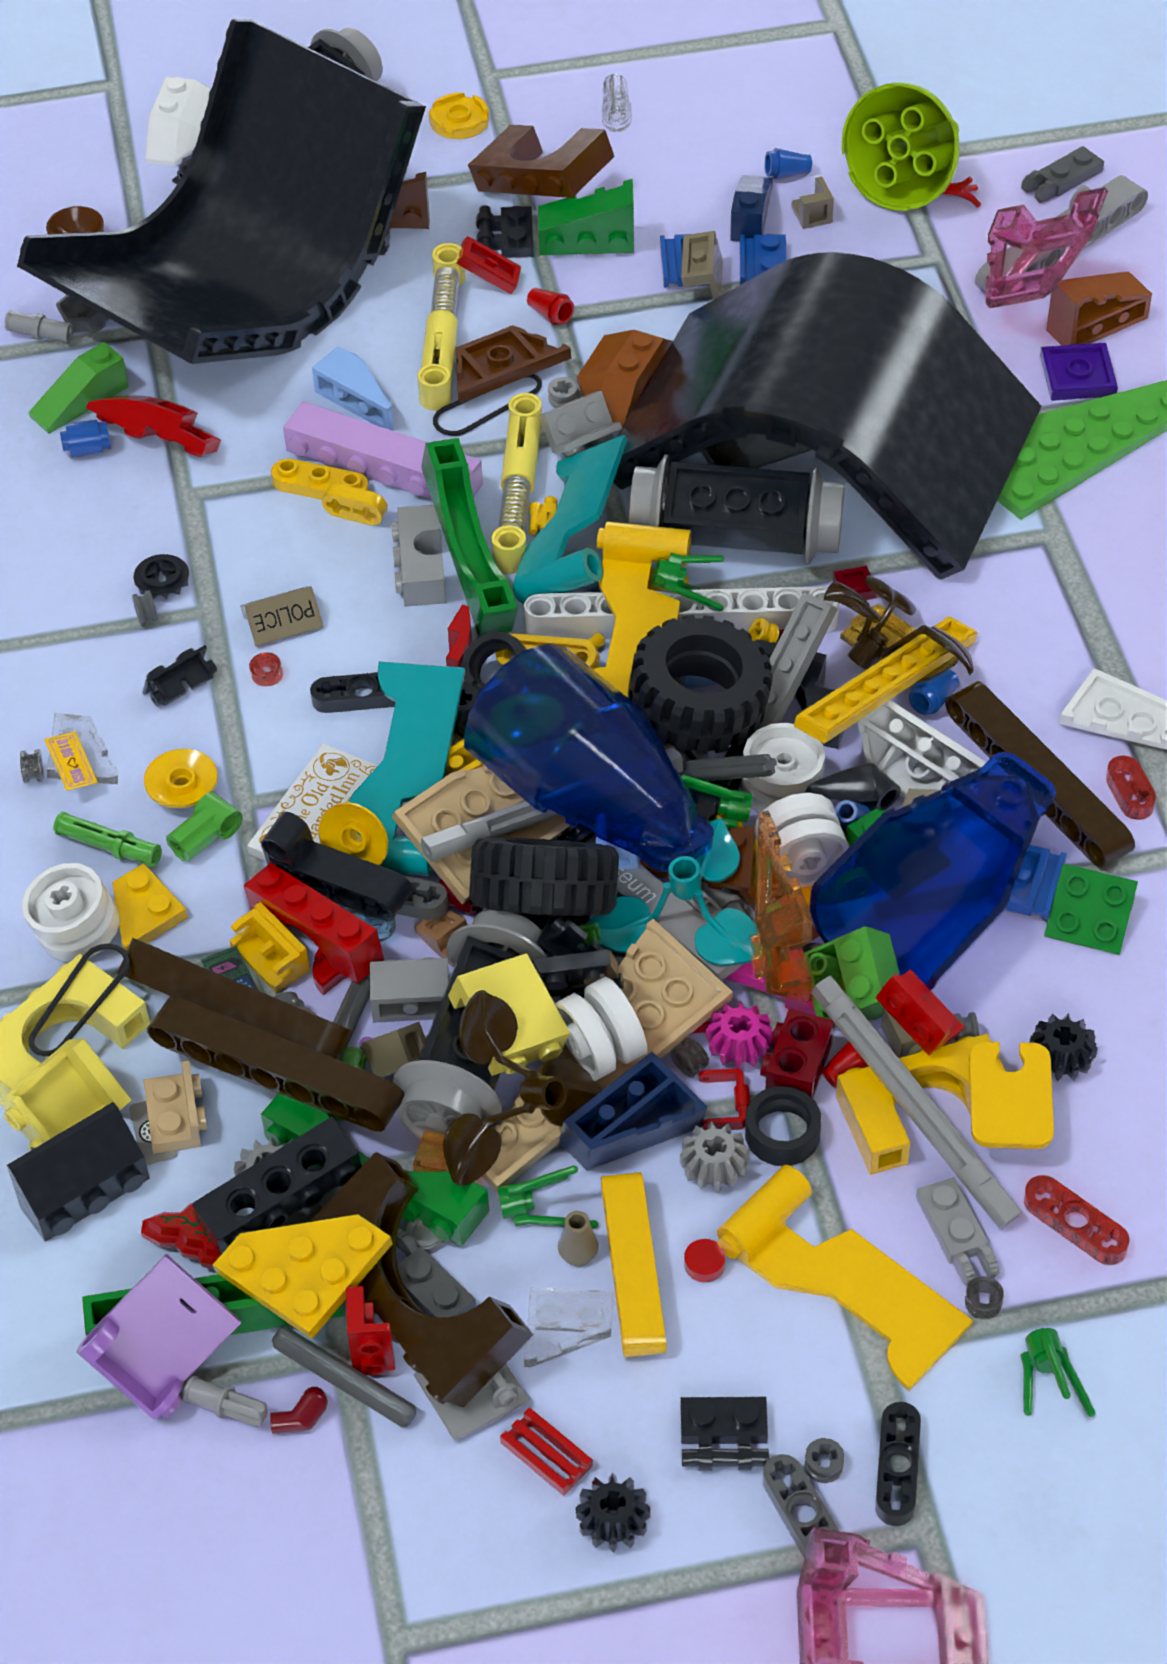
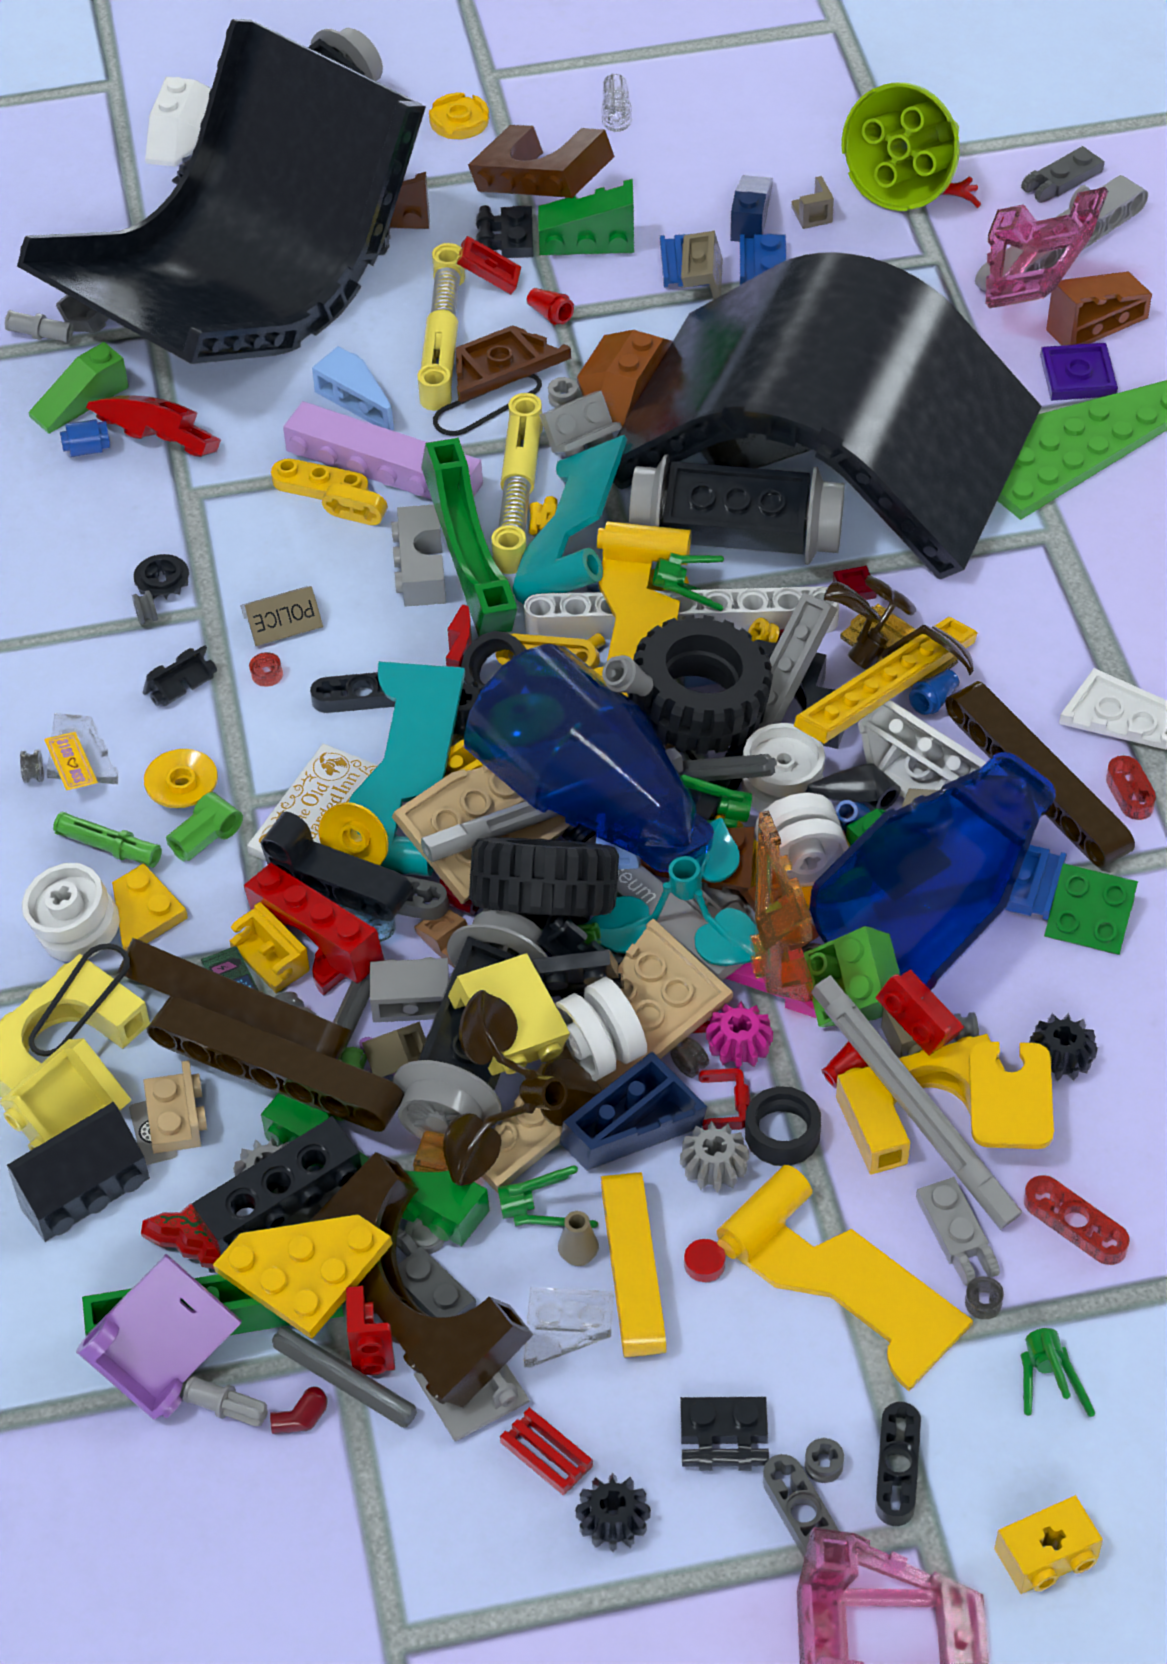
reddish brown piece [46,206,104,235] -> none
dark red brick [760,1009,834,1099] -> none
blue cone [764,148,812,179] -> none
none -> light grey cone [602,655,653,696]
none -> yellow brick [994,1495,1103,1594]

